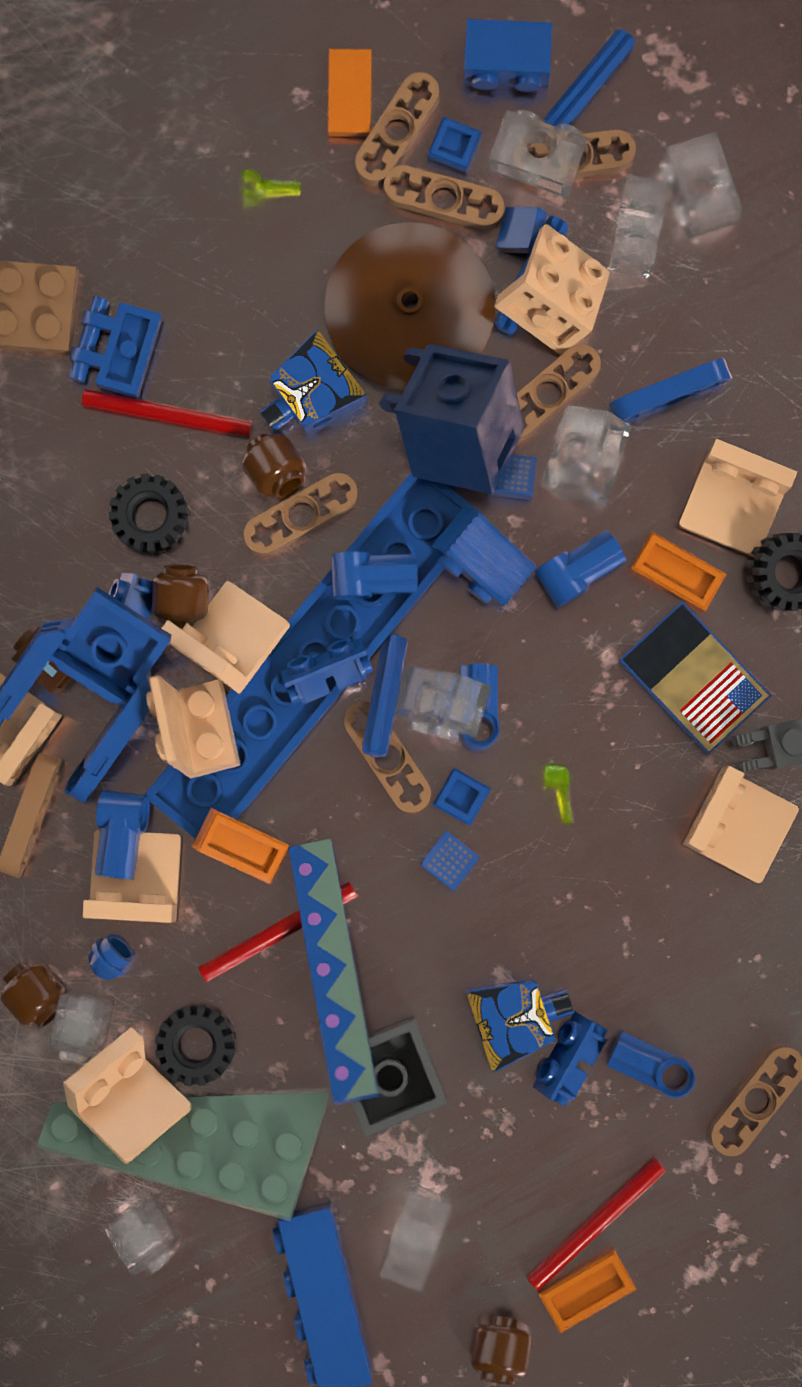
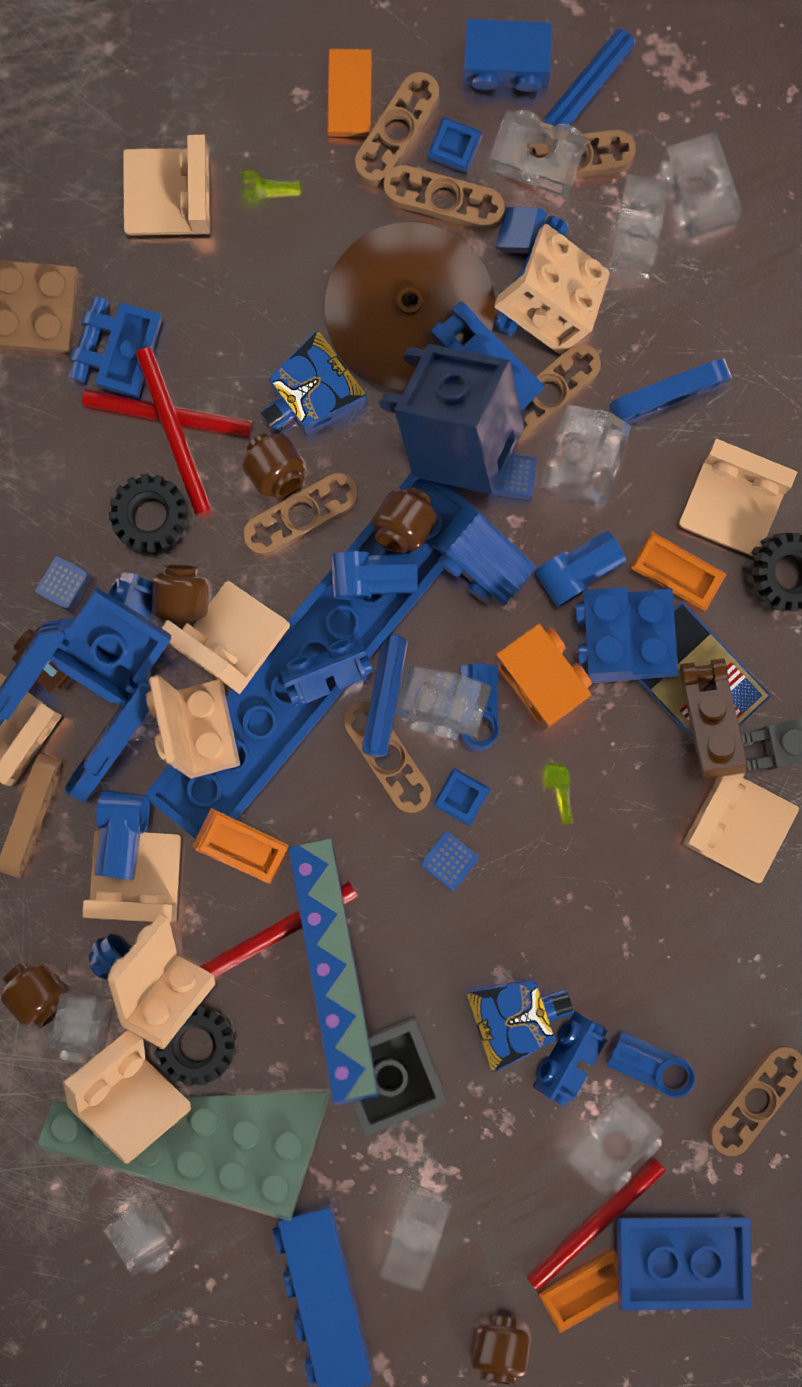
none -> blue slope [35,555,94,614]
none -> light nougat bracket [108,914,215,1049]
none -> light nougat bracket [123,135,210,235]
none -> red bar [135,346,211,515]
none -> reddish brown head [372,487,437,554]
none -> blue plate [429,301,545,412]
none -> orange brick [493,623,592,731]
none -> clear brick [562,1090,665,1196]
none -> blue plate [576,587,679,683]
none -> blue plate [617,1217,752,1311]
none -> reddish brown plate [680,658,747,779]

